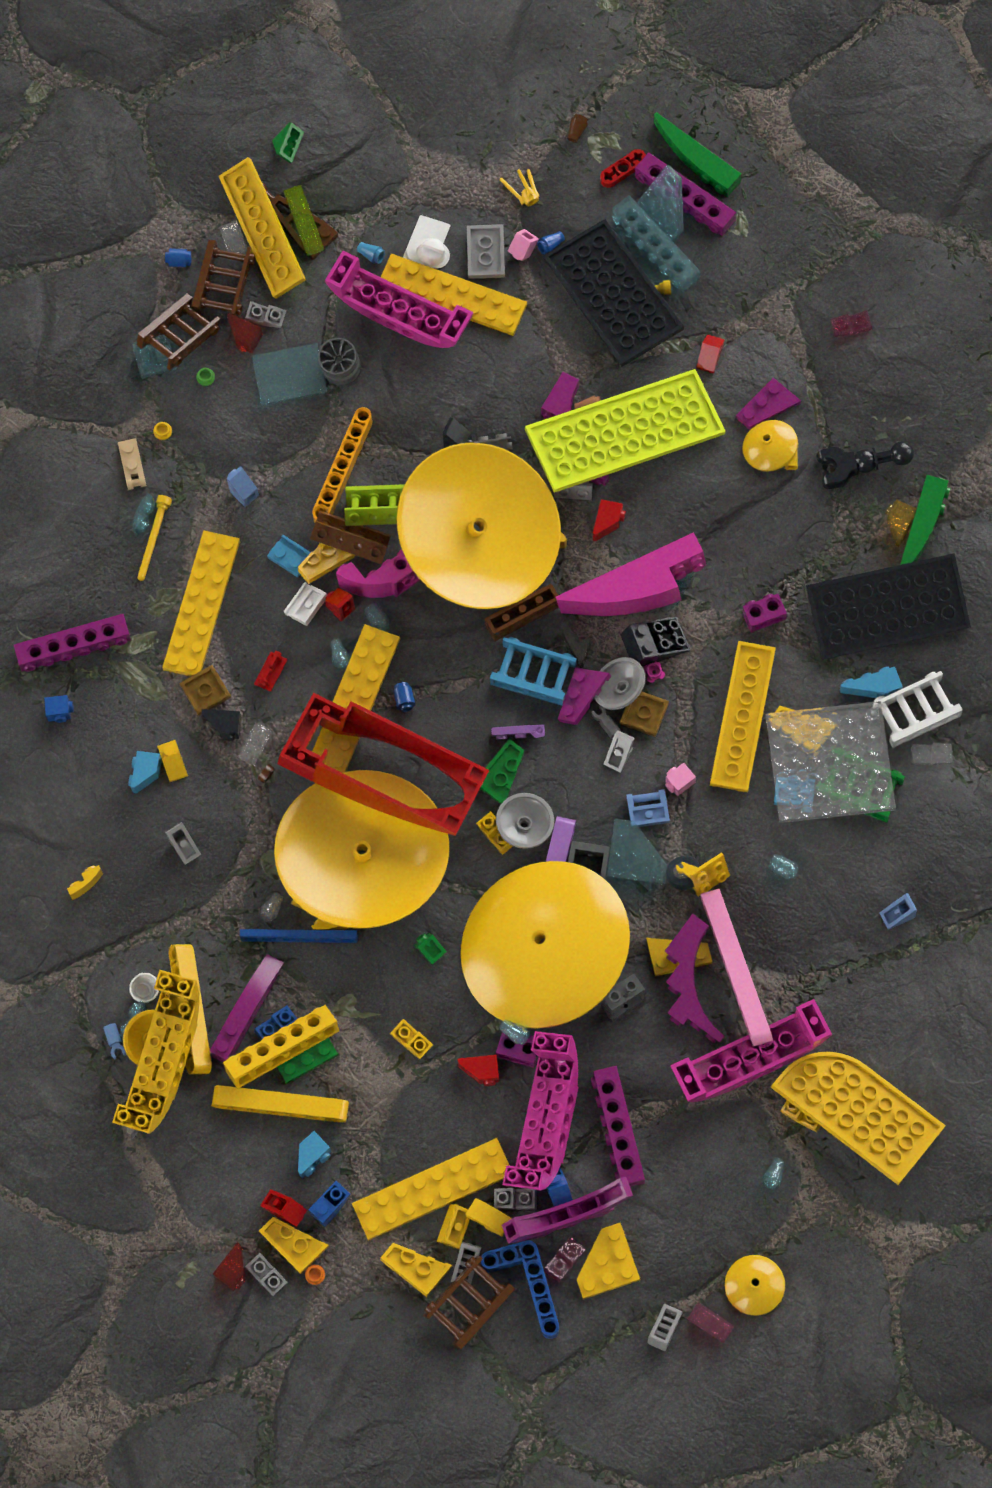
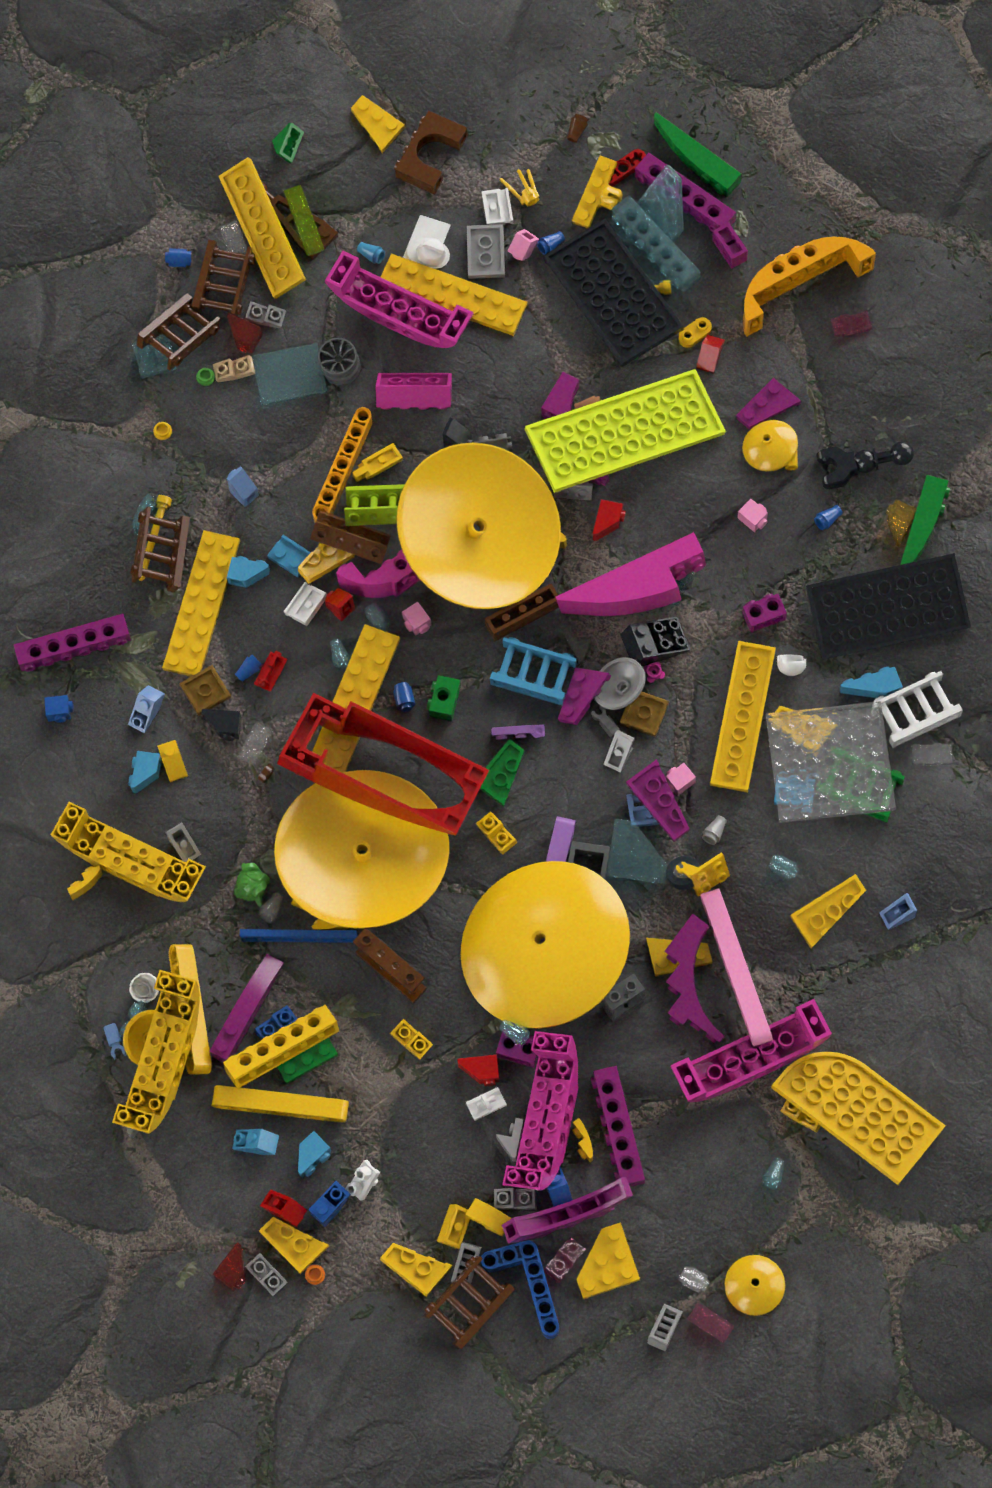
tan plate [118,438,147,490] -> none
yellow plate [352,1138,510,1241] -> none
green bracket [413,933,447,964] -> none
light grey dish [496,793,554,849] -> none
none -> yellow slope [50,802,206,902]
none -> medium blue slope [128,685,165,733]
none -> reddish brown fence [130,506,190,592]
none -> tan slope [213,355,255,382]
none -> dark azure slope [227,556,270,588]
none -> dark azure slope [232,1129,279,1155]
none -> bright green hair [234,863,270,907]
none -> blue cone [235,655,262,682]
none -> white hips [345,1160,380,1201]
none -> yellow wing [351,95,405,153]
none -> yellow hinge [352,443,403,482]
none -> reddish brown fence [353,928,427,1004]
none -> dark pink slope [376,373,452,410]
none -> reddish brown arch [394,110,468,195]
none -> bright pink brick [402,602,431,635]
none -> green brick [427,675,461,721]
none -> white hips [466,1087,507,1121]
none -> white plate [482,188,513,225]
none -> light grey slope [496,1118,524,1162]
none -> yellow plate [572,155,623,229]
none -> yellow slope [572,1118,593,1162]
none -> magenta wing [626,759,689,842]
none -> yellow plate [678,317,712,348]
none -> clear brick [679,1266,710,1293]
none -> light grey cone [702,815,727,845]
none -> magenta brick [712,222,748,269]
none -> bright pink brick [738,499,768,532]
none -> light orange slope [743,237,876,337]
none -> white hair [777,655,806,676]
none -> yellow wing [790,874,866,948]
none -> blue cone [814,505,843,530]

